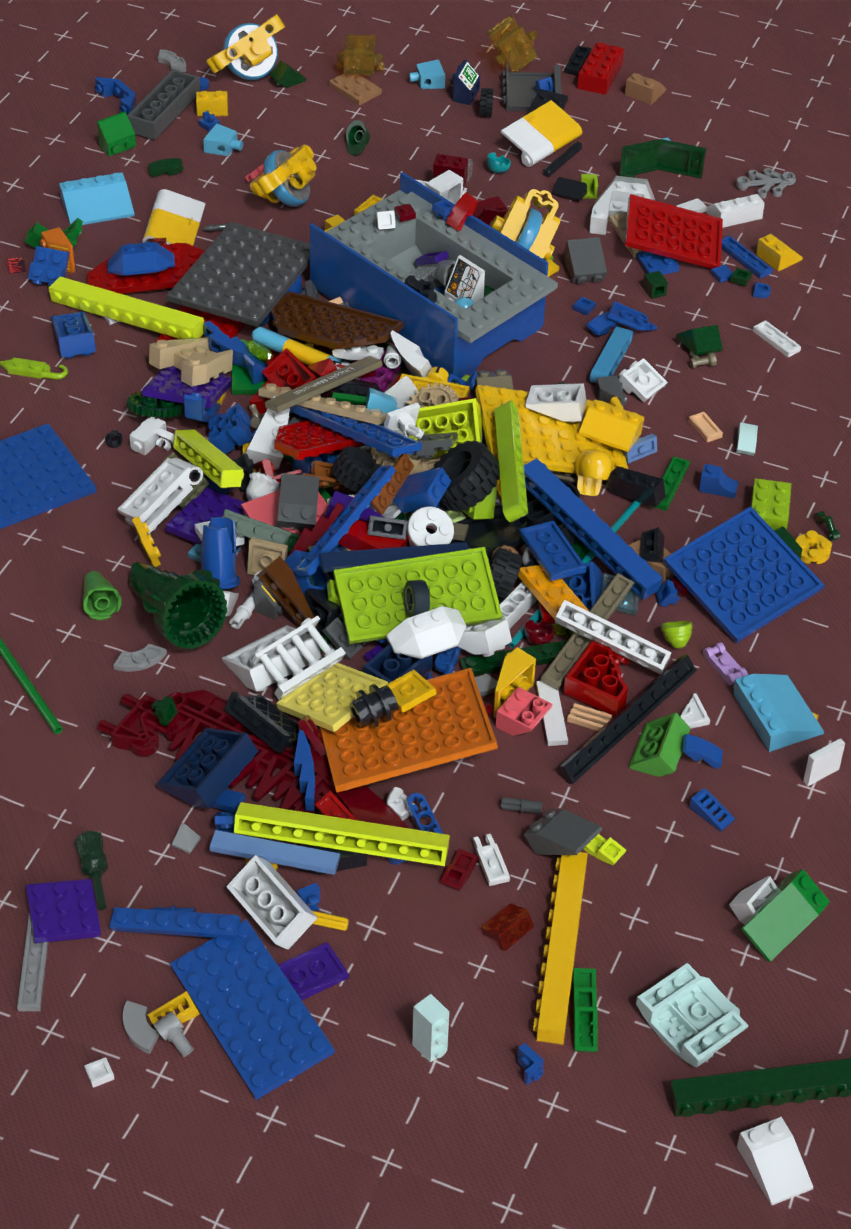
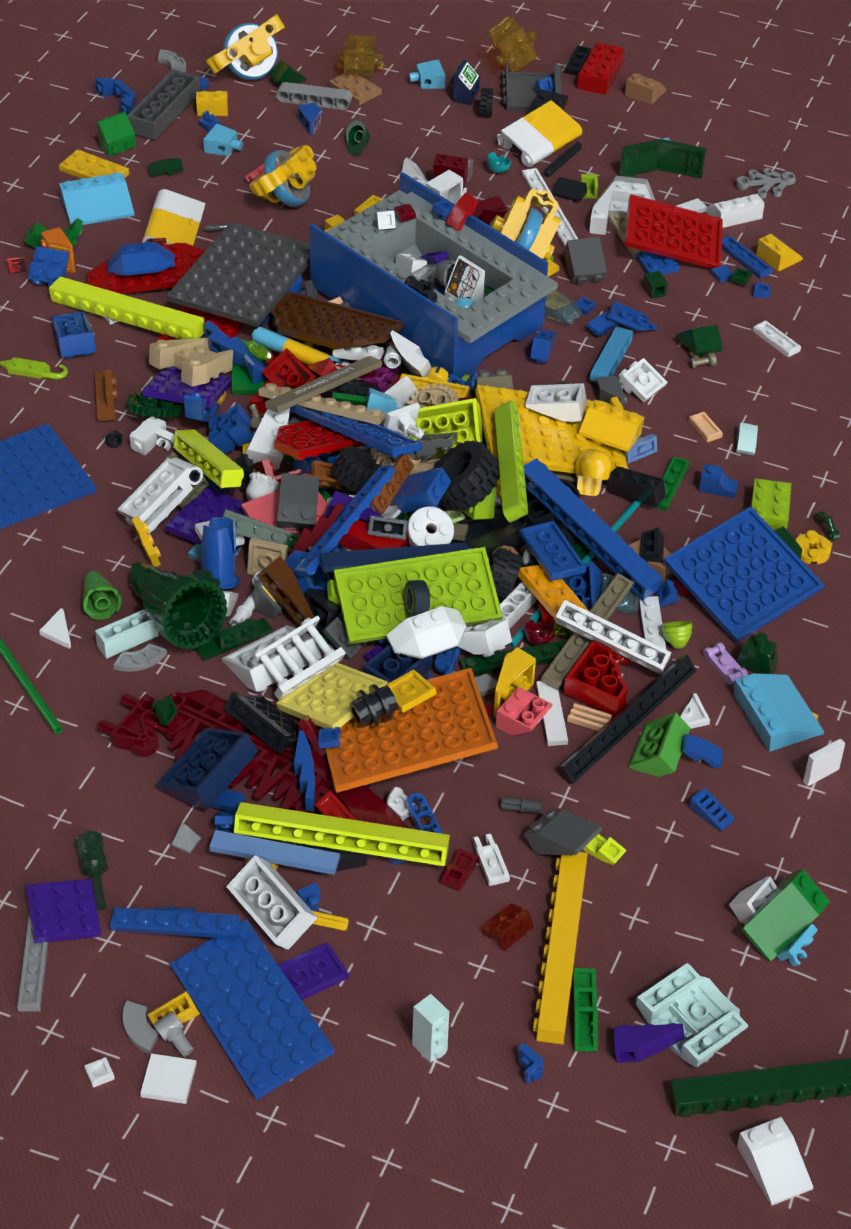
none -> white tile [39,608,71,649]
none -> yellow plate [59,149,130,179]
none -> dark orange bracket [95,369,117,421]
none -> light aqua brick [95,609,159,659]
none -> white tile [140,1054,197,1104]
none -> dark green bracket [196,618,273,660]
none -> light grey beam [276,82,352,110]
none -> blue slope [298,102,323,136]
none -> blue plate [318,727,341,749]
none -> white slope [395,253,427,273]
none -> white slope [401,157,428,182]
none -> white gear [497,133,513,149]
none -> white tile [522,168,578,249]
none -> blue slope [531,329,558,363]
none -> clear light blue piece [544,290,582,324]
none -> dark purple slope [614,1023,685,1063]
none -> white plate [638,596,666,650]
none -> dark green torso [737,632,777,674]
none -> medium azure plate [777,924,818,967]

